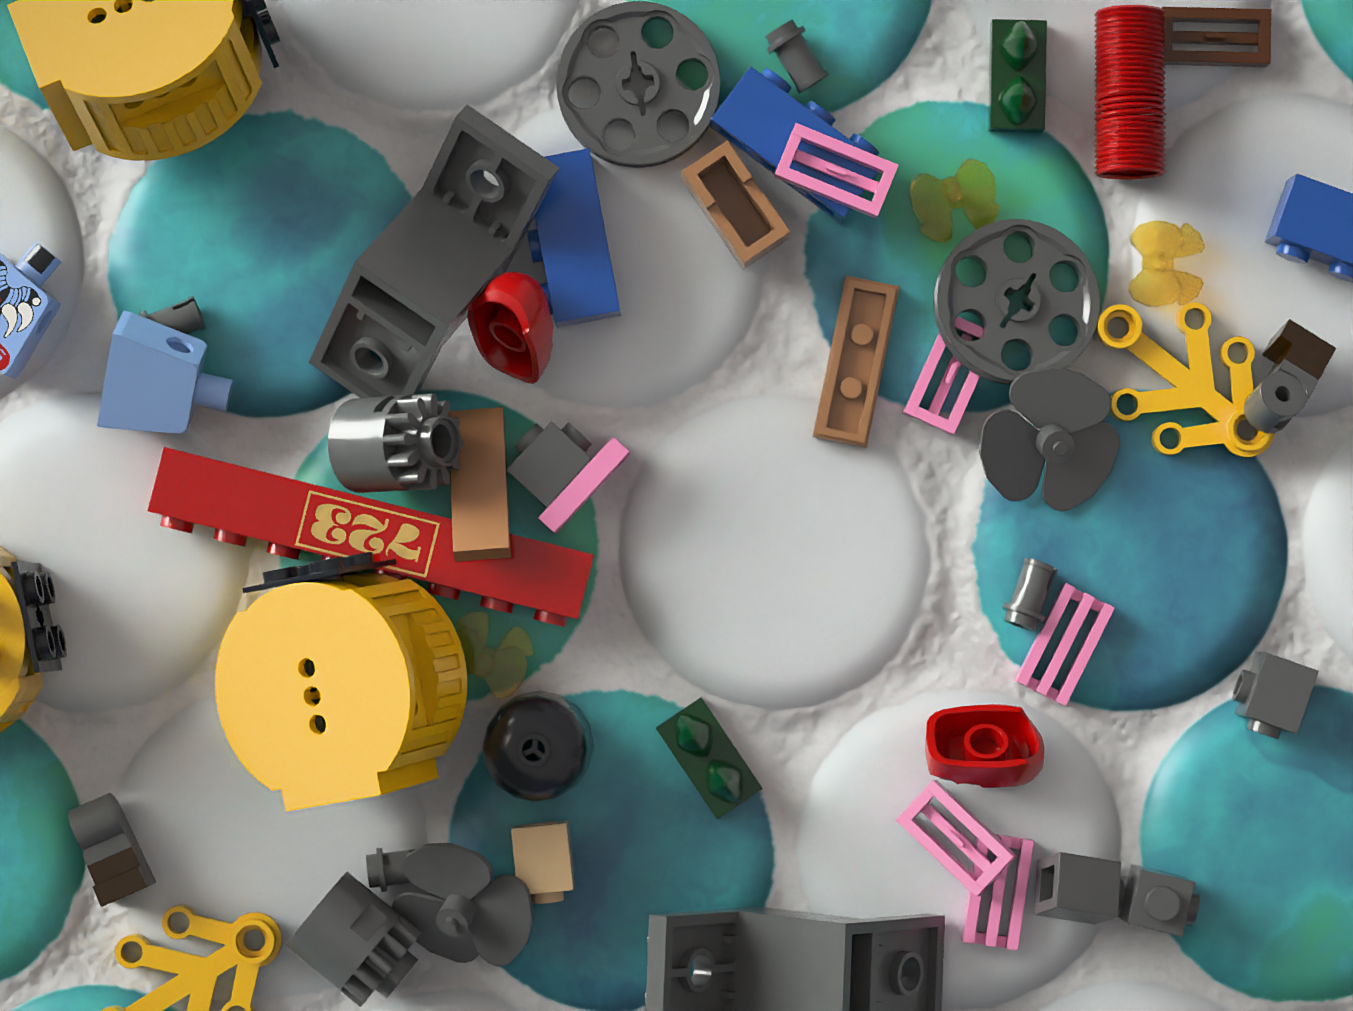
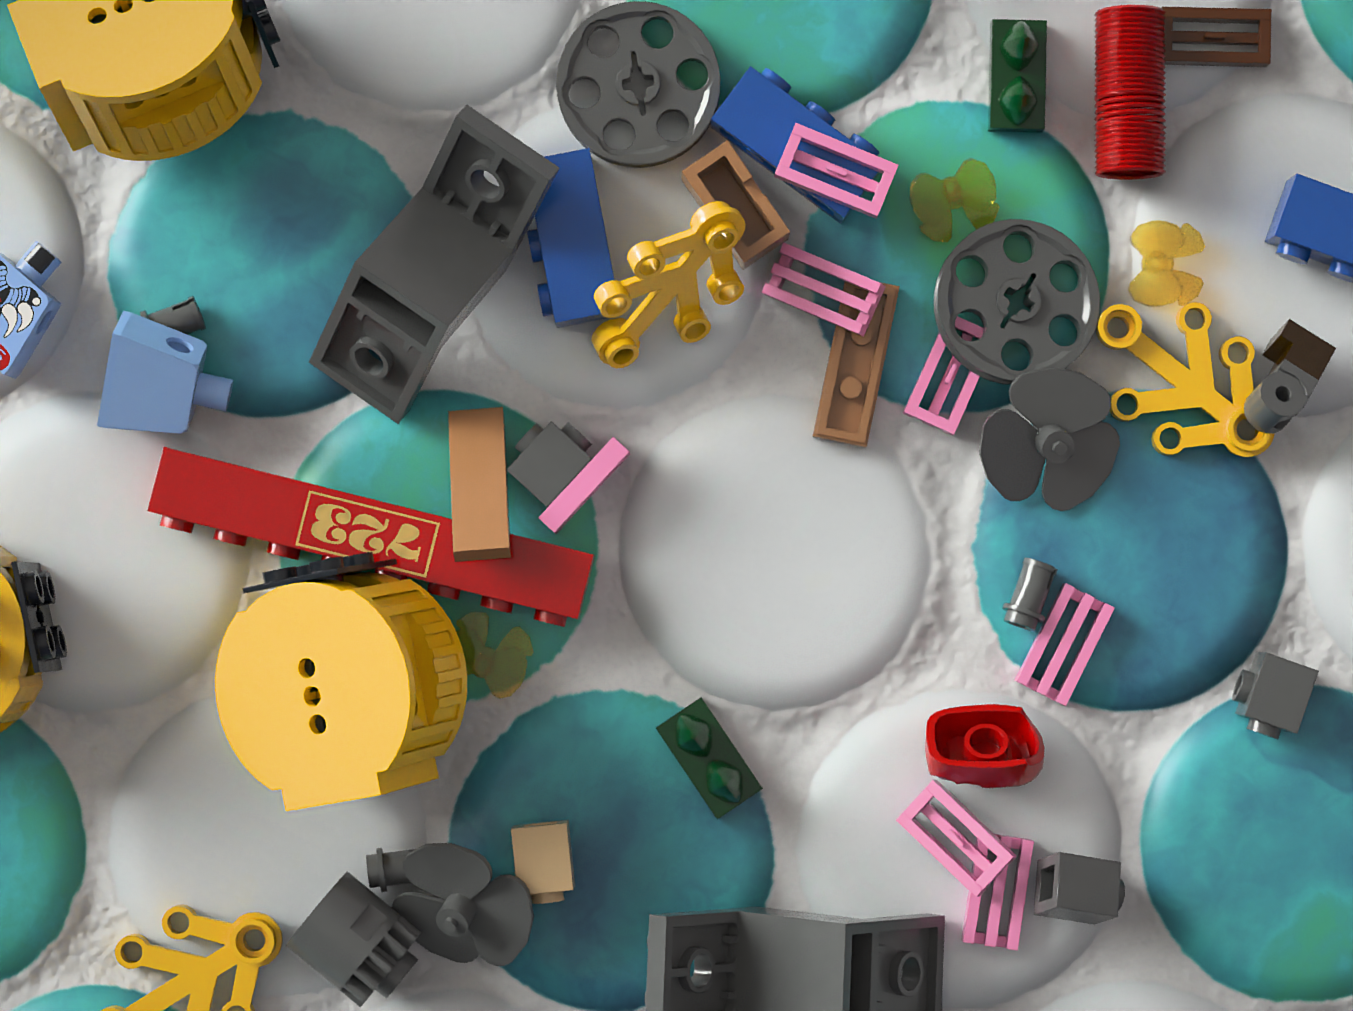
leg [68,793,156,907] -> none
dark grey gear [328,394,463,493] -> none
red piece [467,271,554,384] -> none
black cylinder [482,690,594,802] -> none
dark grey pin [765,19,829,93] -> none
dark grey brick [1119,864,1200,937] -> none
none -> yellow plant [591,201,746,368]
none -> bright pink tile [761,242,886,337]

